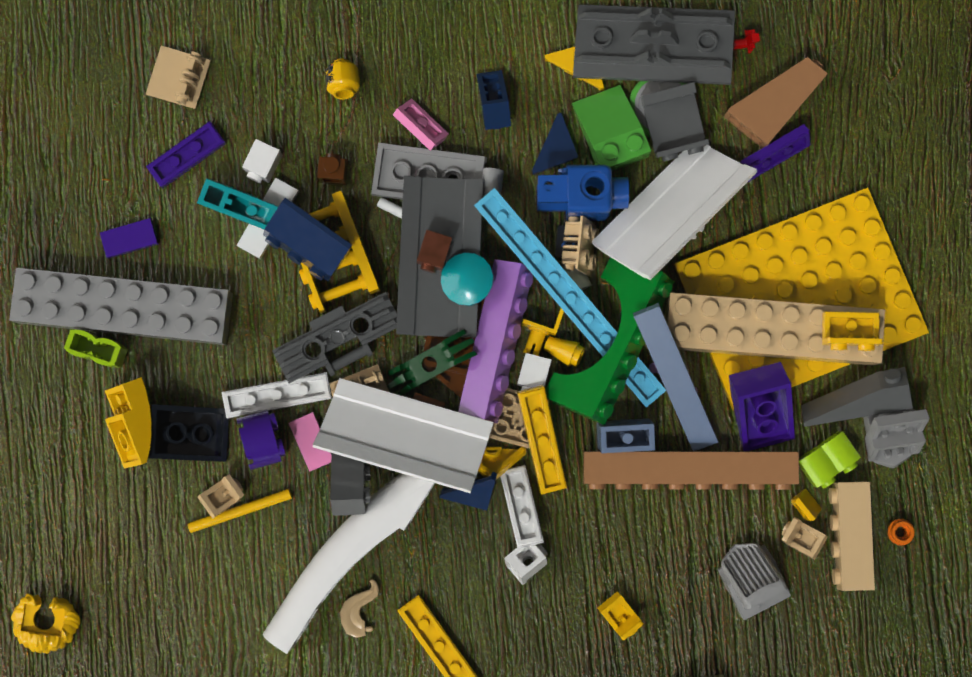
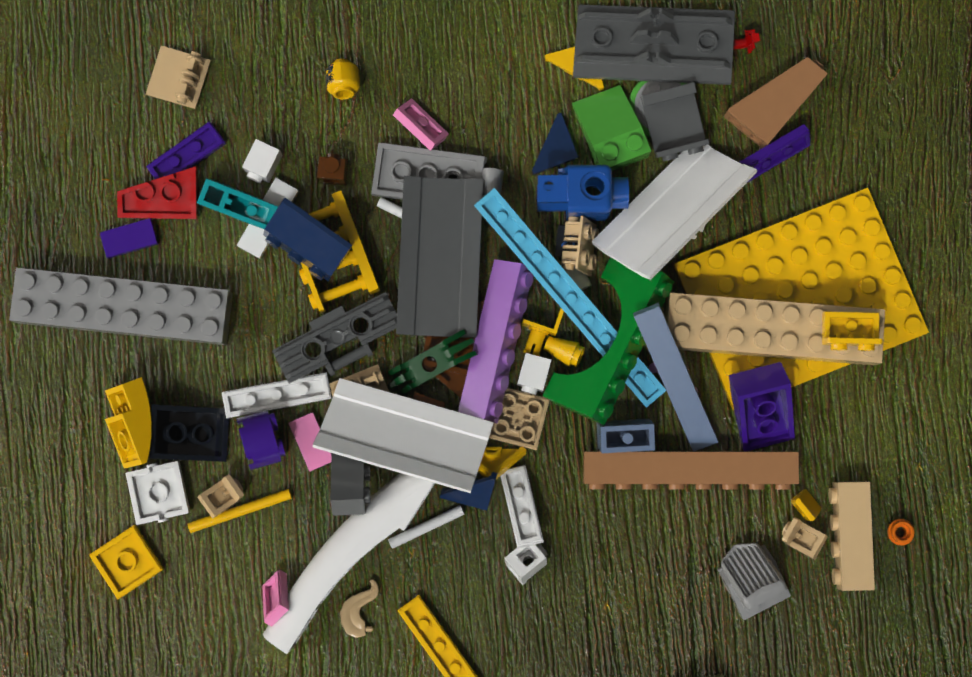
yellow piece [11,593,80,654] -> none
lime brick [64,329,128,368] -> none
copper brick [416,230,452,273] -> none
teal dish [441,253,494,306] -> none
dark blue arch [476,70,511,130] -> none
yellow tile [517,385,567,495] -> none
yellow bracket [597,591,644,640] -> none
lime brick [799,431,861,489] -> none
dark grey wedge [801,367,913,427] -> none
light grey piece [863,409,930,468] -> none
none -> yellow tile [89,525,164,600]
none -> red wing [117,166,198,219]
none -> white plate [125,461,191,525]
none -> bright pink tile [262,569,289,627]
none -> white bar [388,505,465,549]

